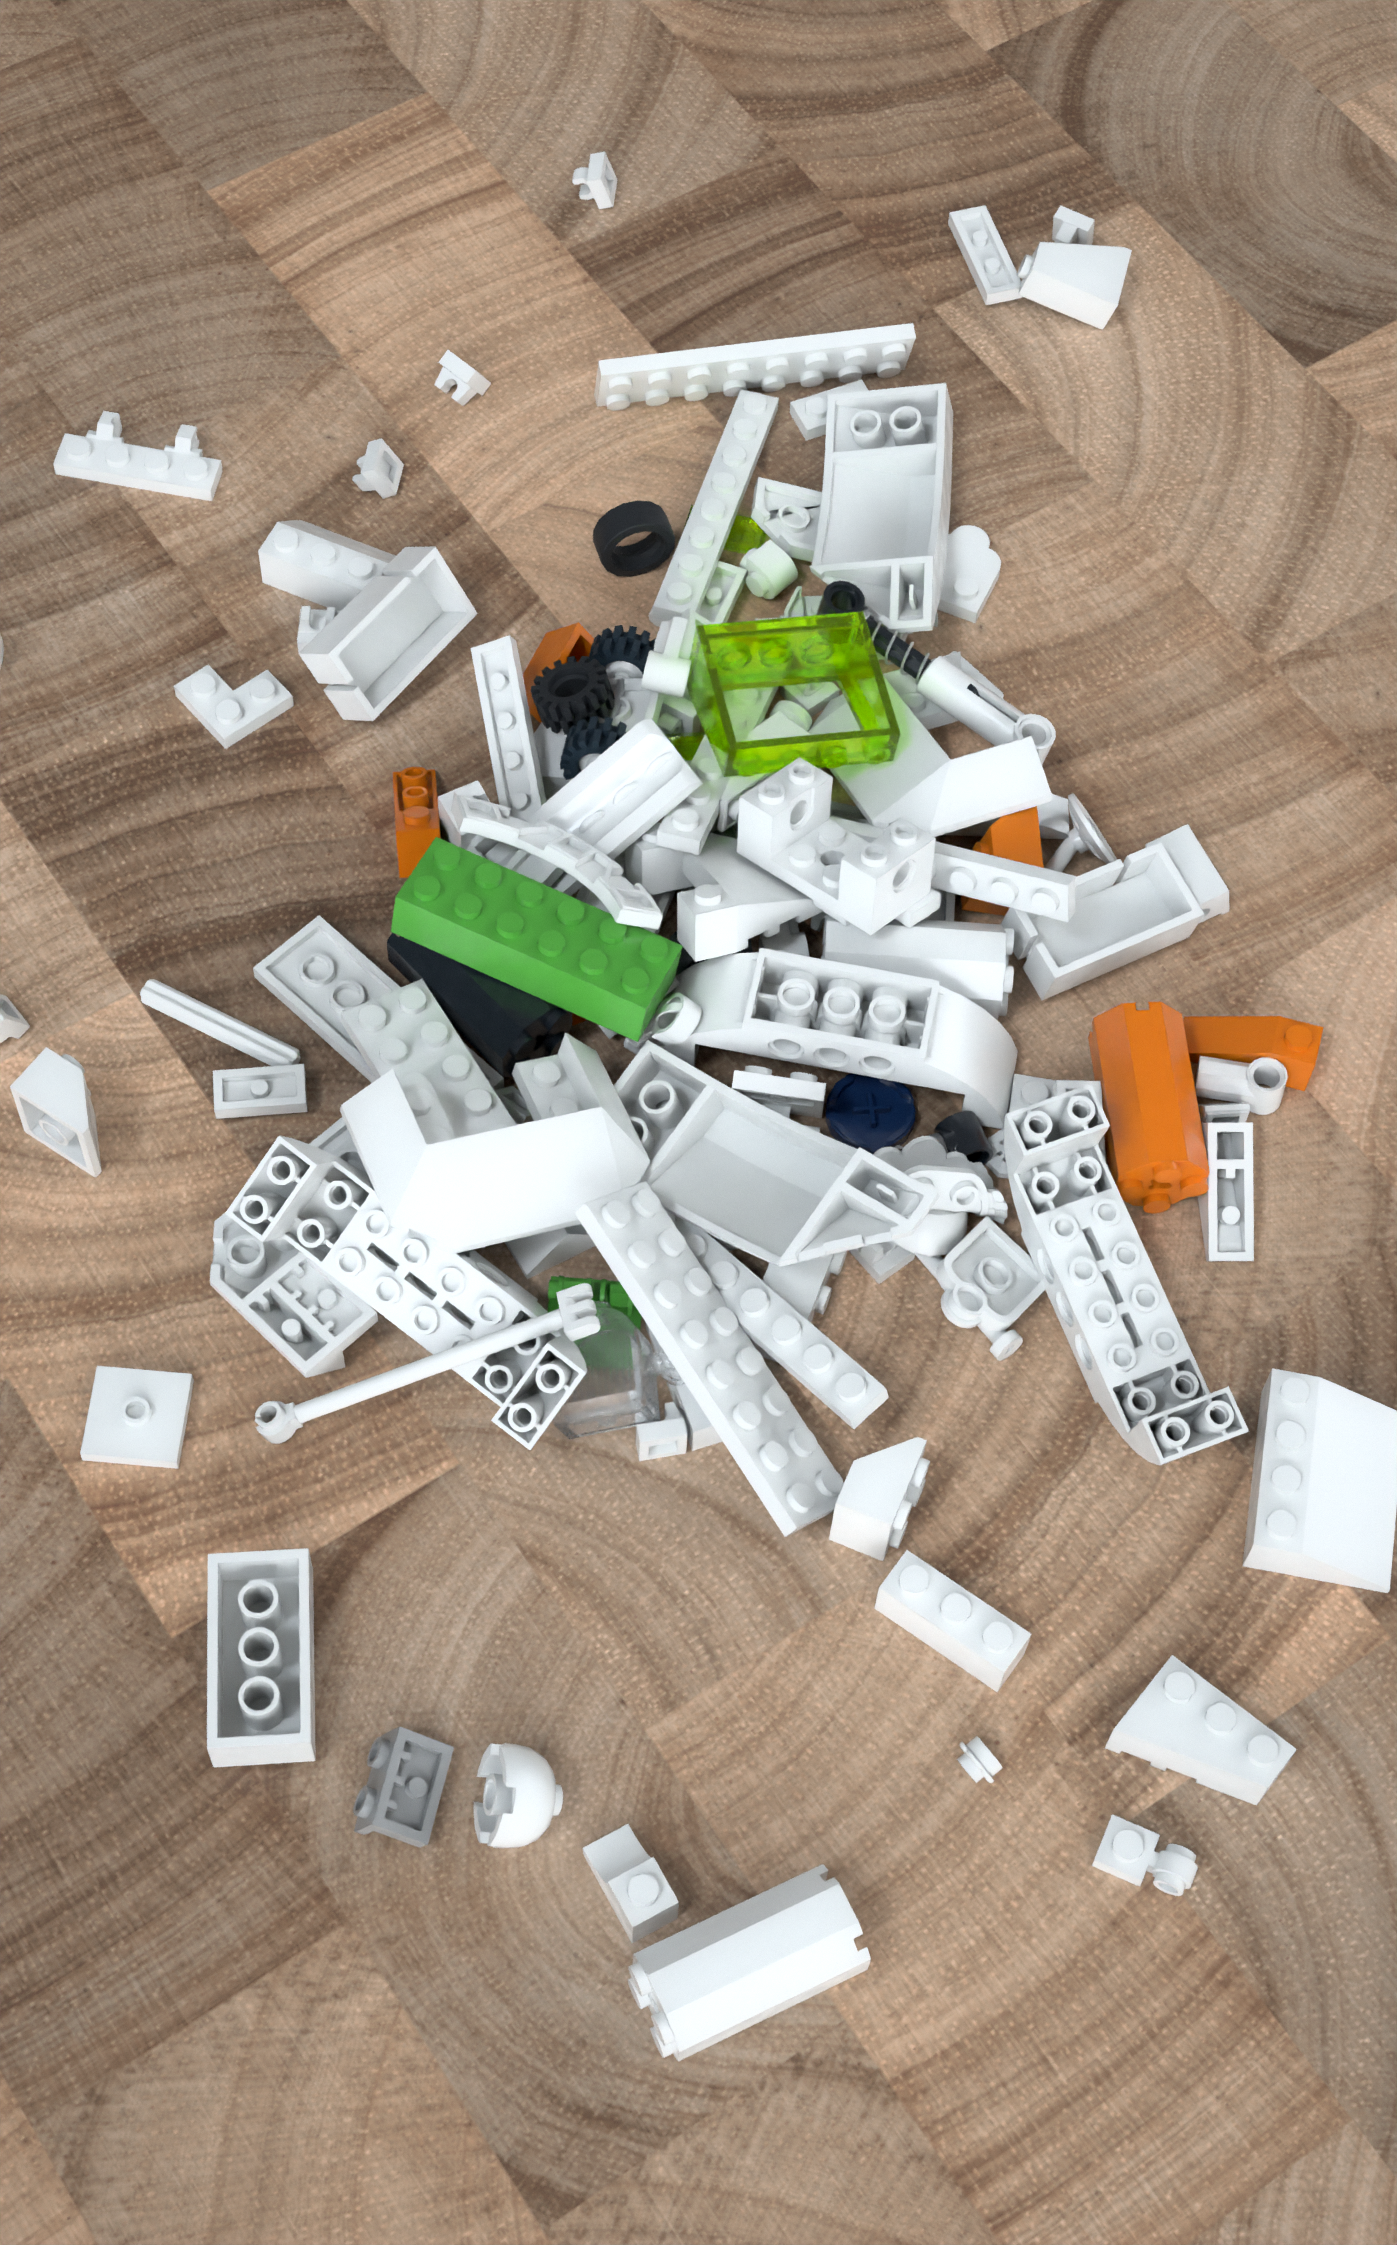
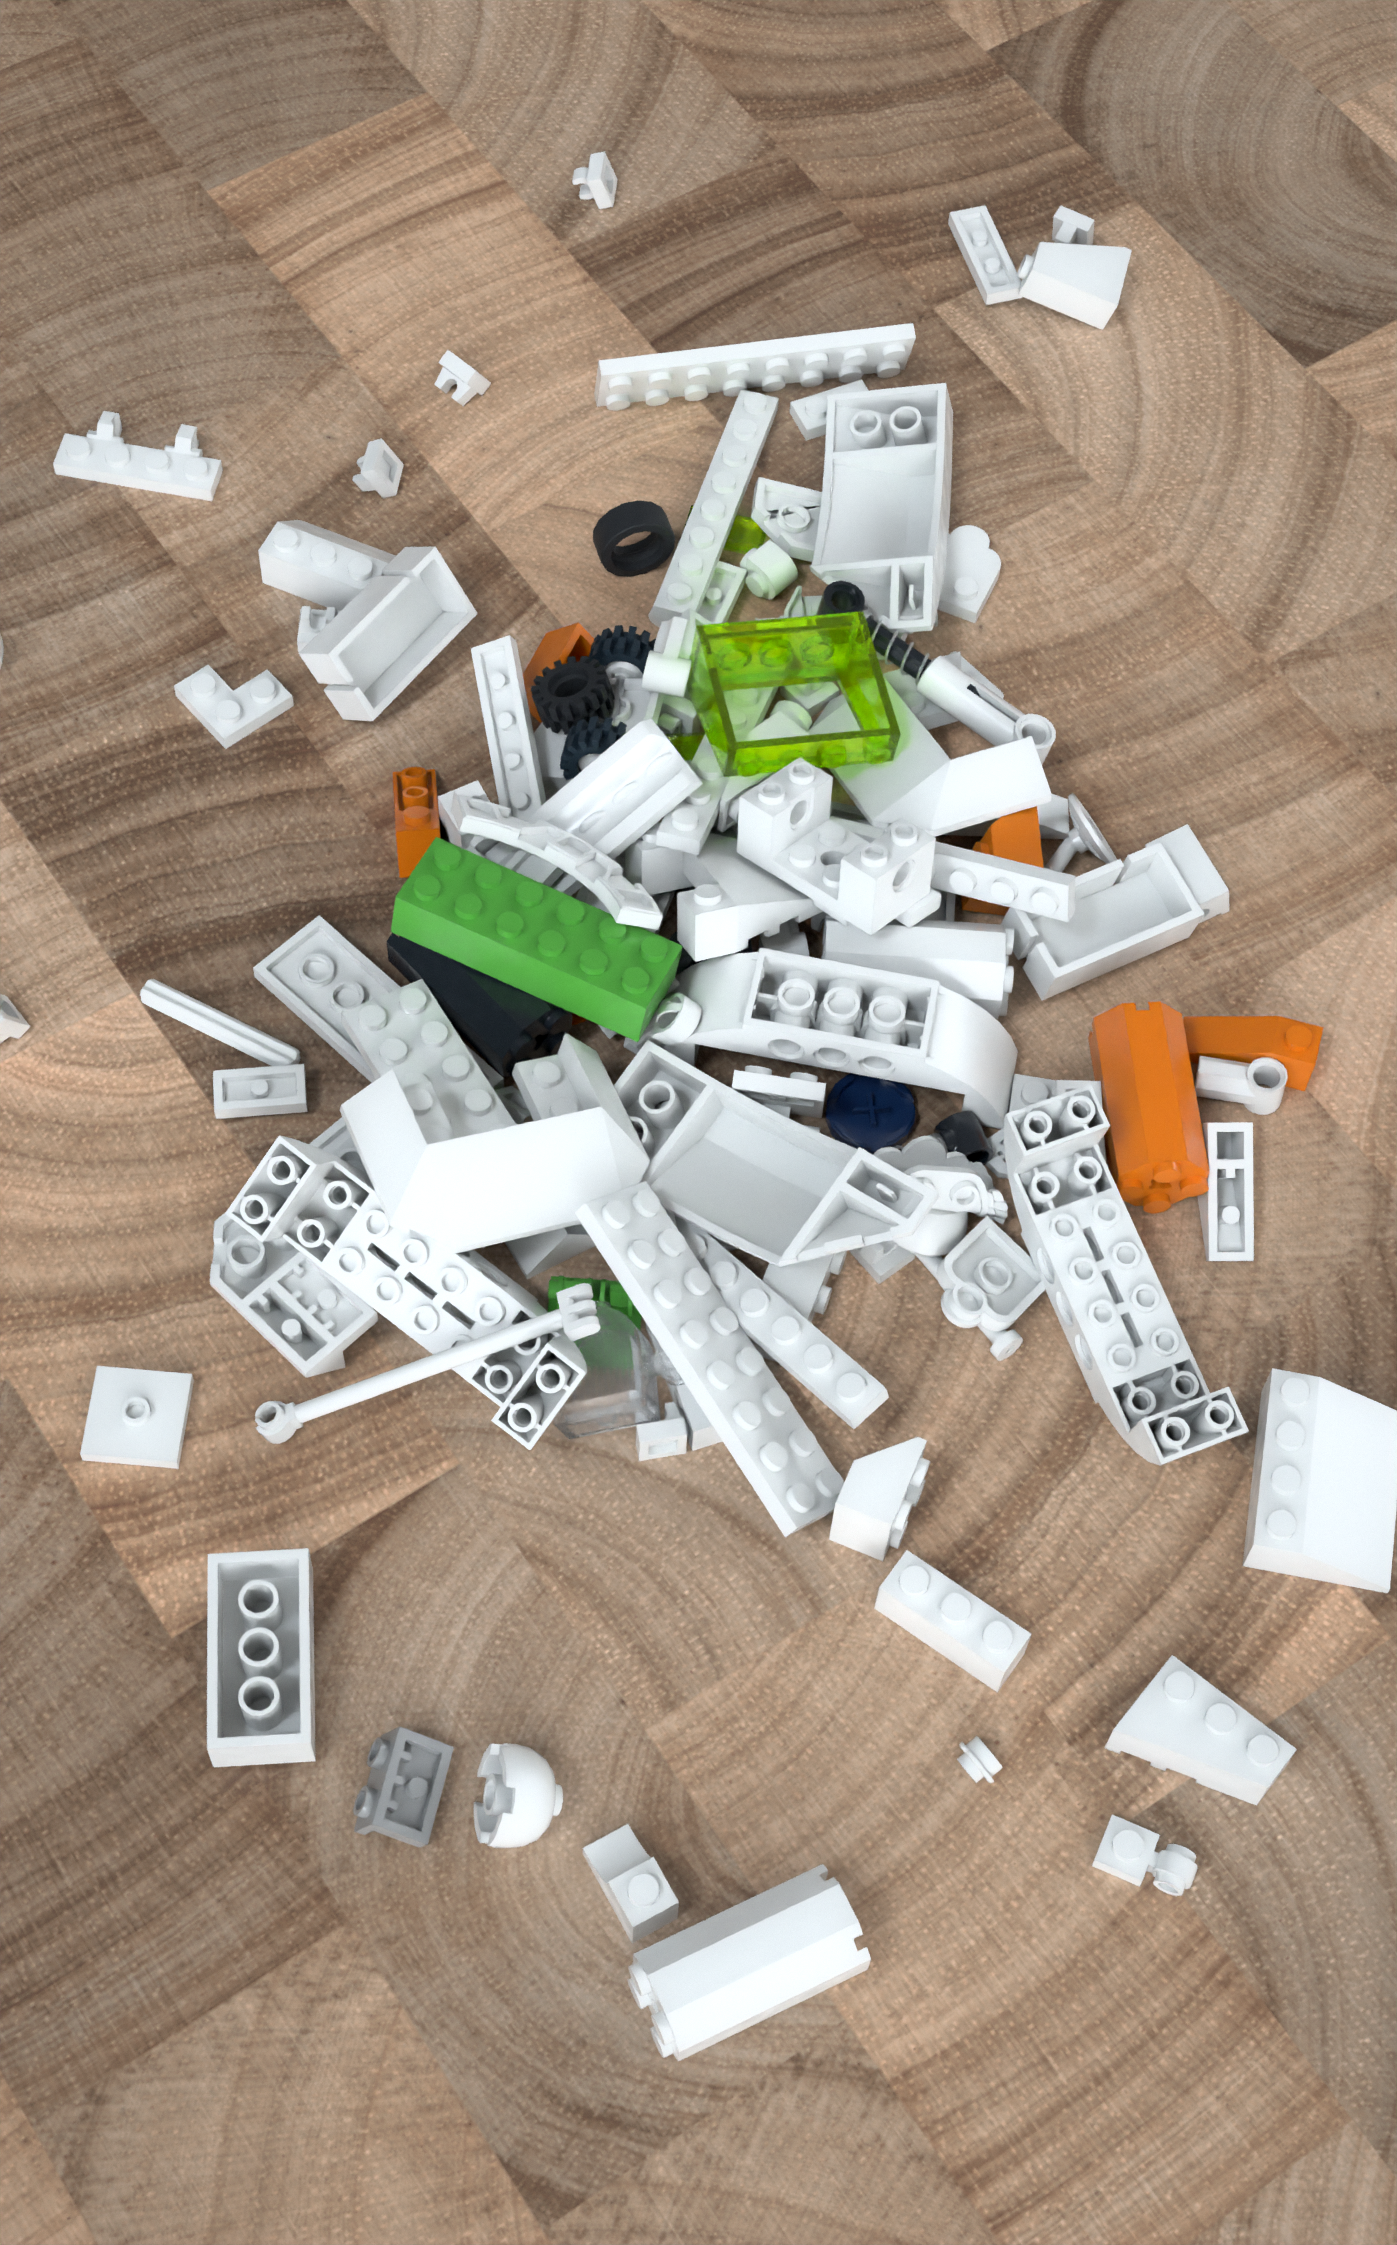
white slope [10,1047,102,1178] -> none
white slope [1198,1102,1250,1123] -> none

